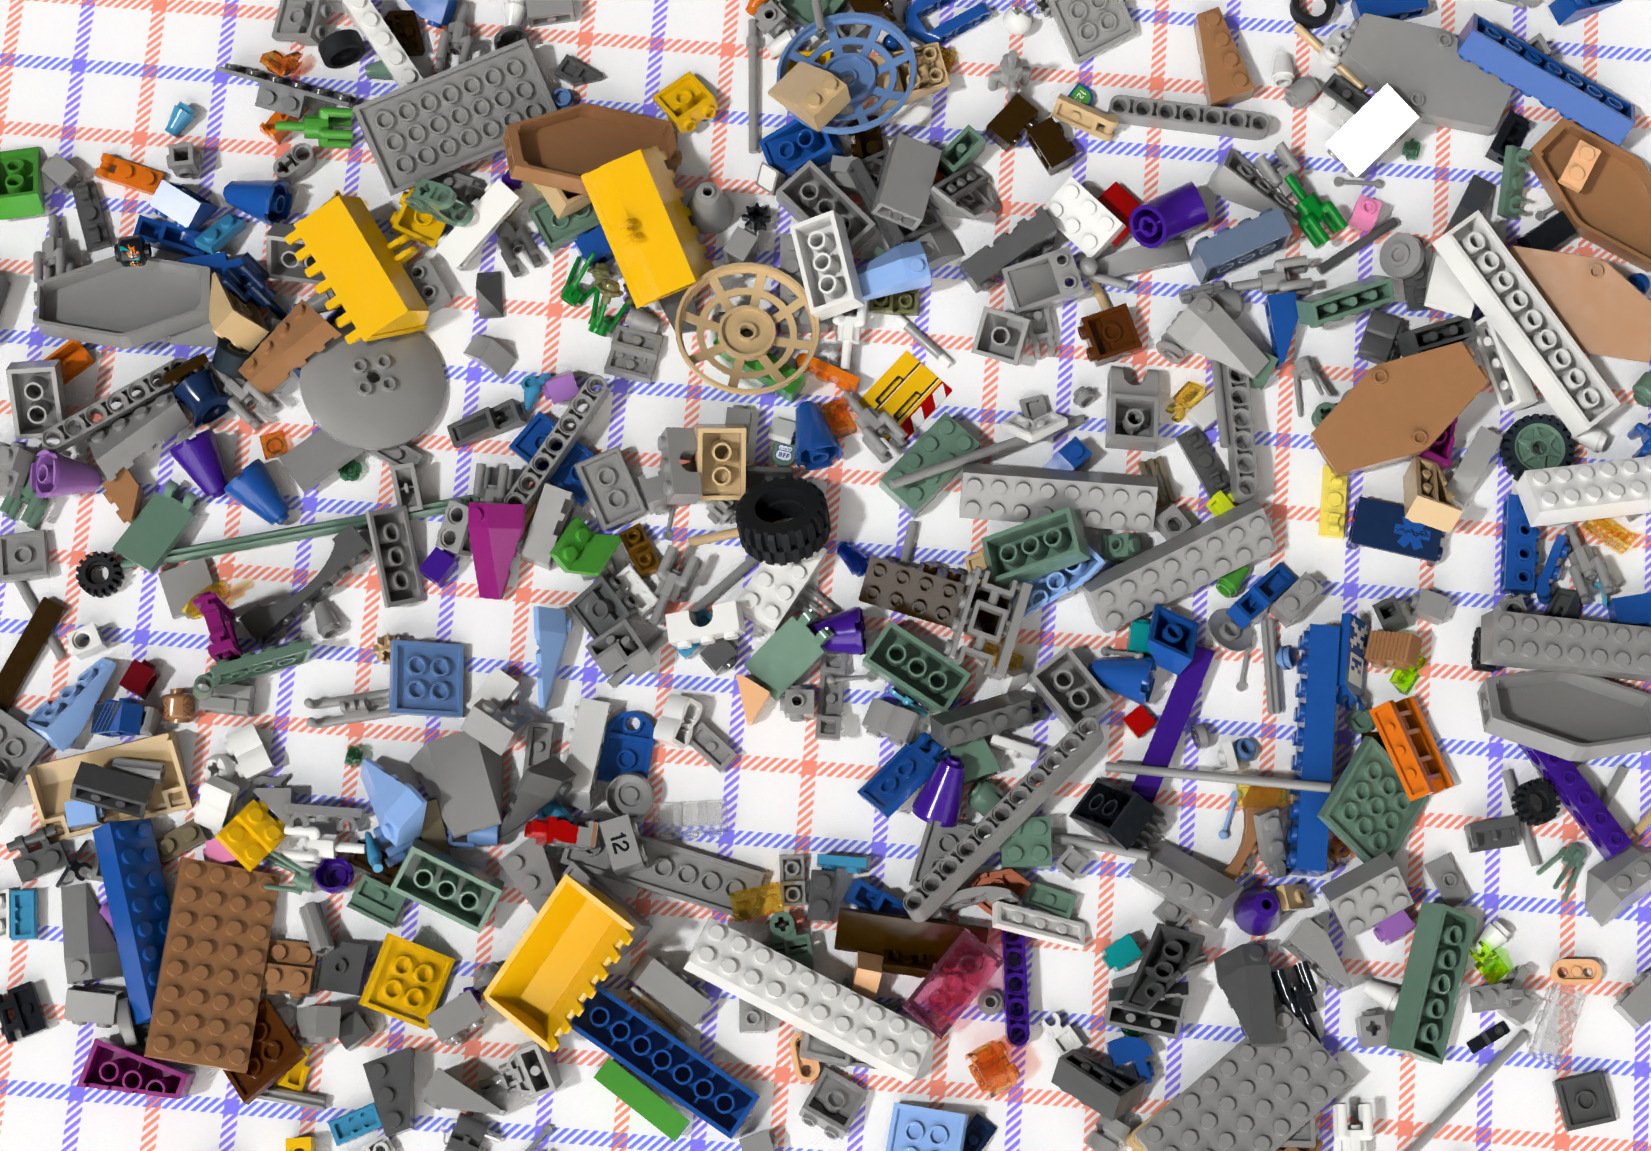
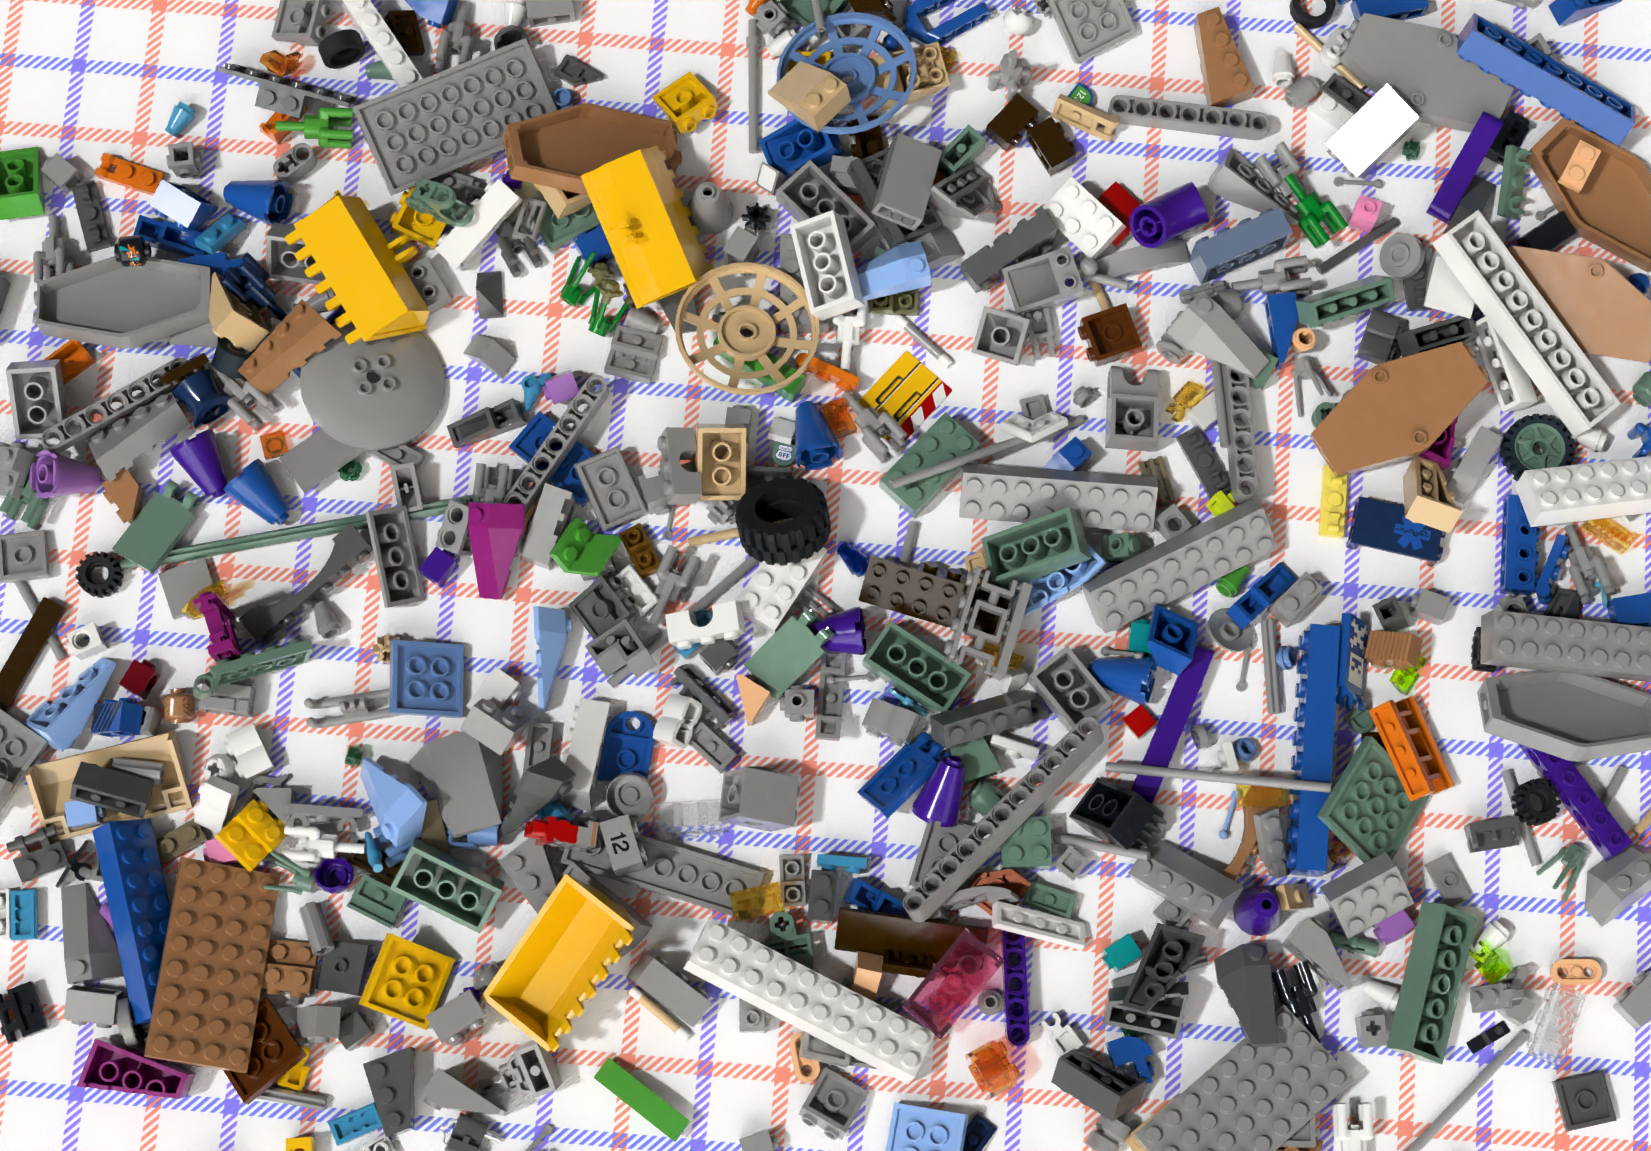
blue brick [571,983,761,1140] -> none
none -> light grey tile [512,197,548,243]
none -> dark grey plate [670,664,738,729]
none -> light grey brick [718,766,800,832]
none -> light nougat cone [1291,327,1316,354]
none -> sand green pin [1328,929,1380,958]
none -> dark purple beam [1426,111,1504,224]

